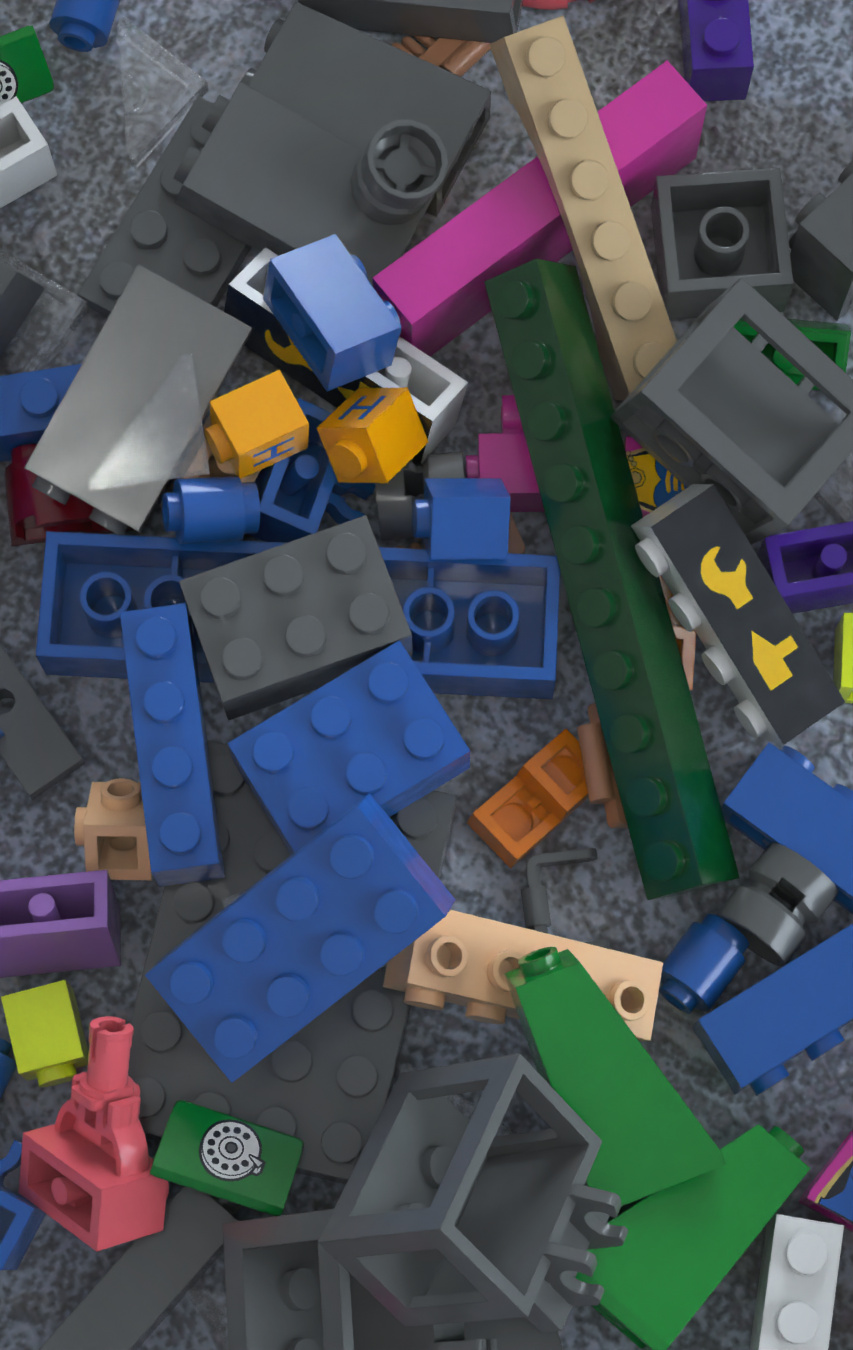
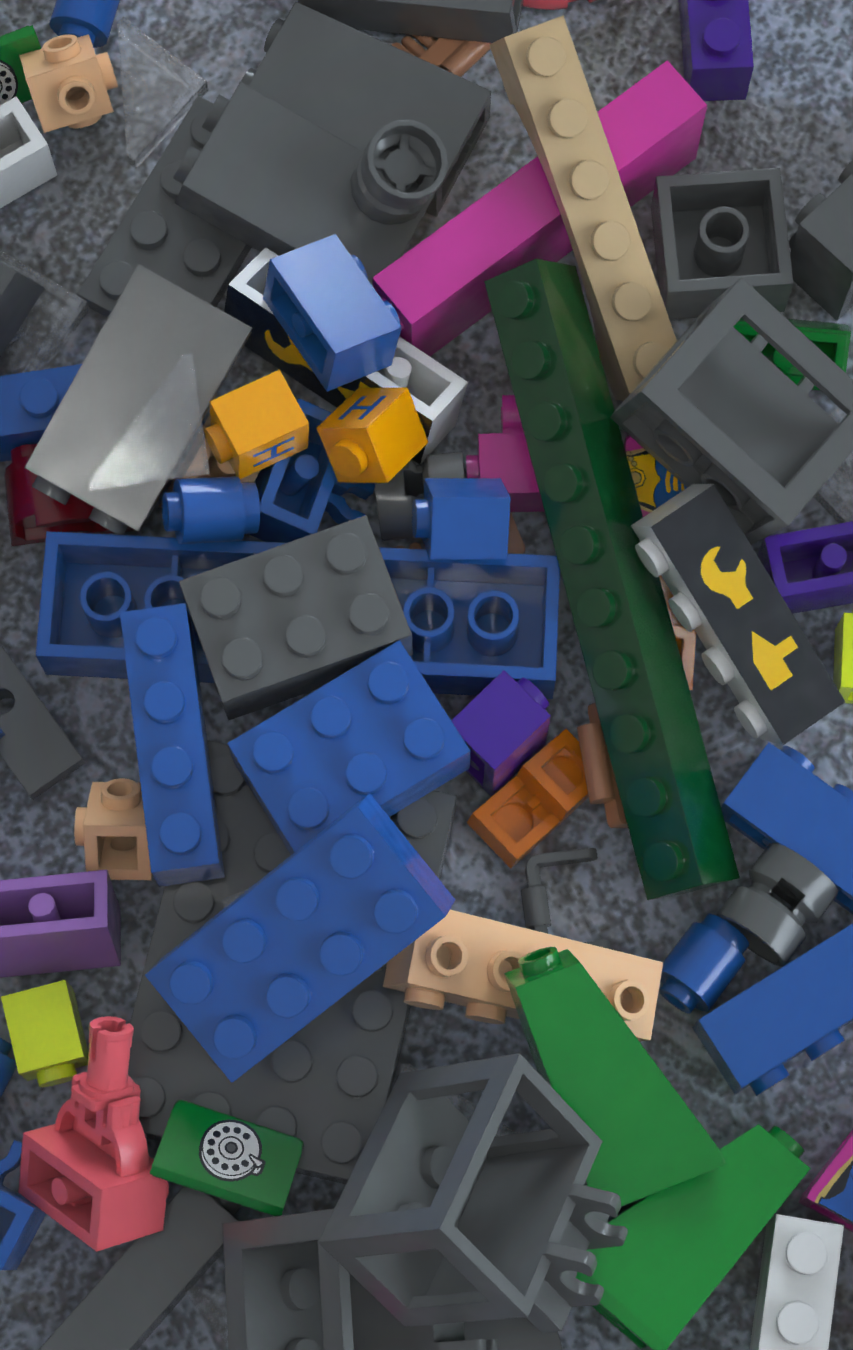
none -> light nougat brick [19,34,118,133]
none -> dark purple brick [451,670,551,797]

